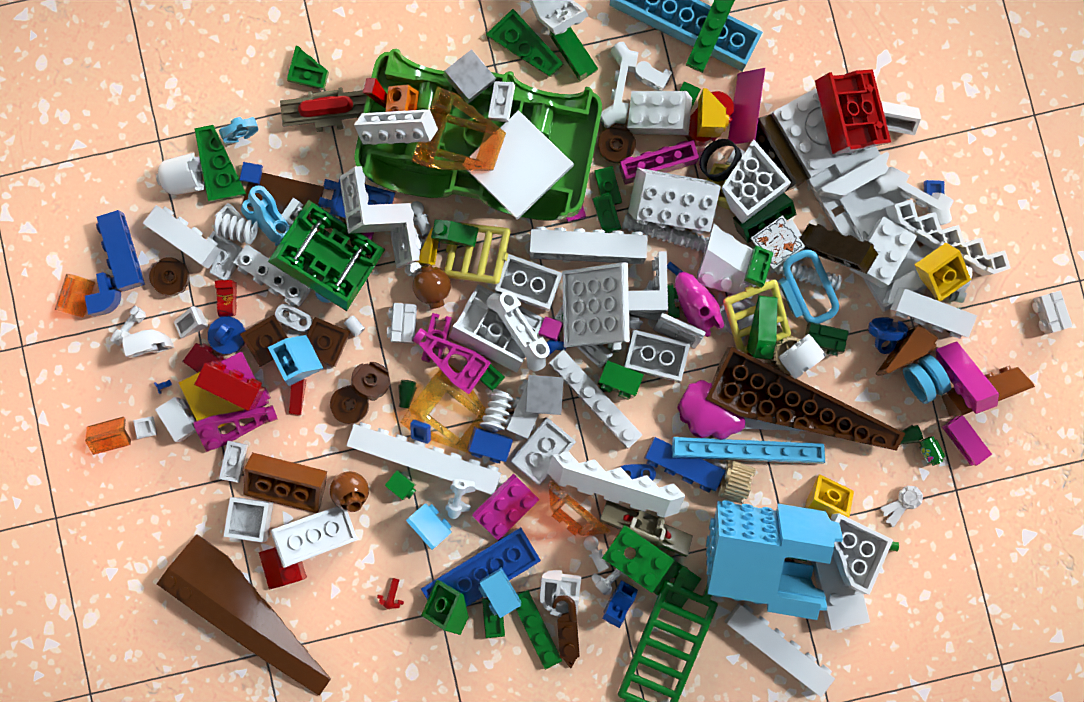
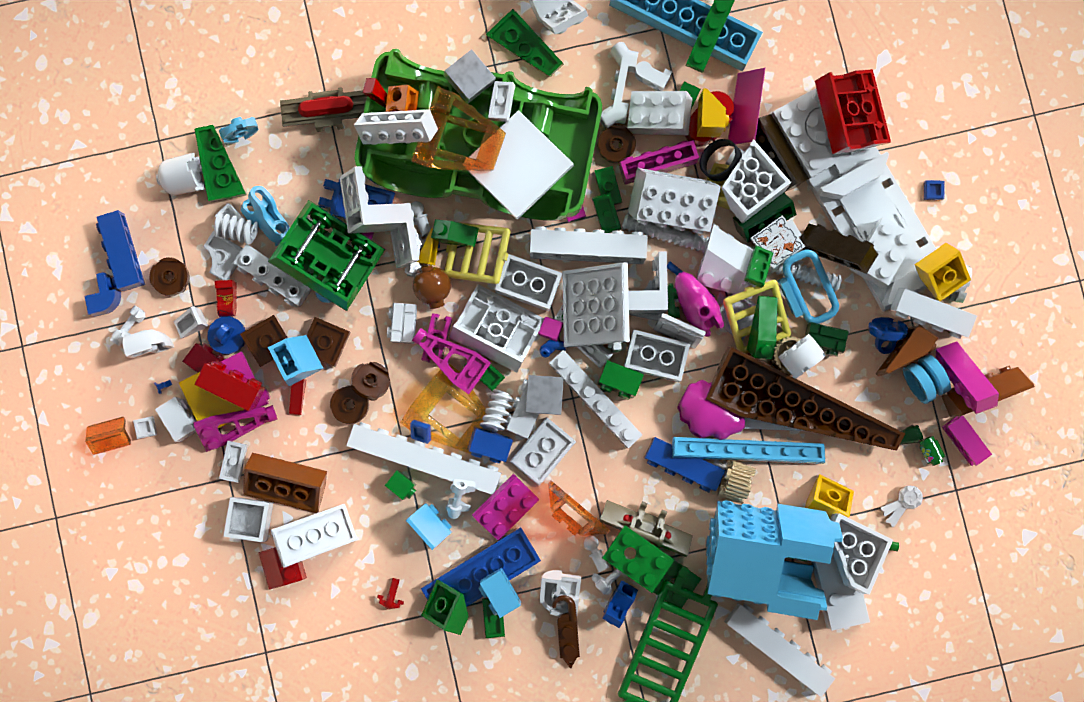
clear orange panel [55,273,95,318] -> none
white brick [143,205,222,269] -> none
reddish brown wedge [157,534,331,696] -> none
blue tile [240,162,263,185] -> none
reddish brown piece [243,172,324,221] -> none
white plate [275,304,313,332] -> none
white bracket [282,198,303,227] -> none
green wing [287,45,329,90] -> none
dark orange brick [330,471,369,512] -> none
white hinge [344,315,365,337] -> none
dark green cone [398,379,417,409] -> none
white plate [487,291,550,371] -> none
green plate [516,590,562,670] -> none
white brick [547,451,685,518] -> none
green panel [549,27,598,81] -> none
blue plate [621,464,656,481] -> none
white plate [629,315,643,329] -> none
white plate [874,167,954,225] -> none
white brick [881,101,921,136] -> none
white brick [885,199,1011,276] -> none
white brick [1032,290,1073,335] -> none

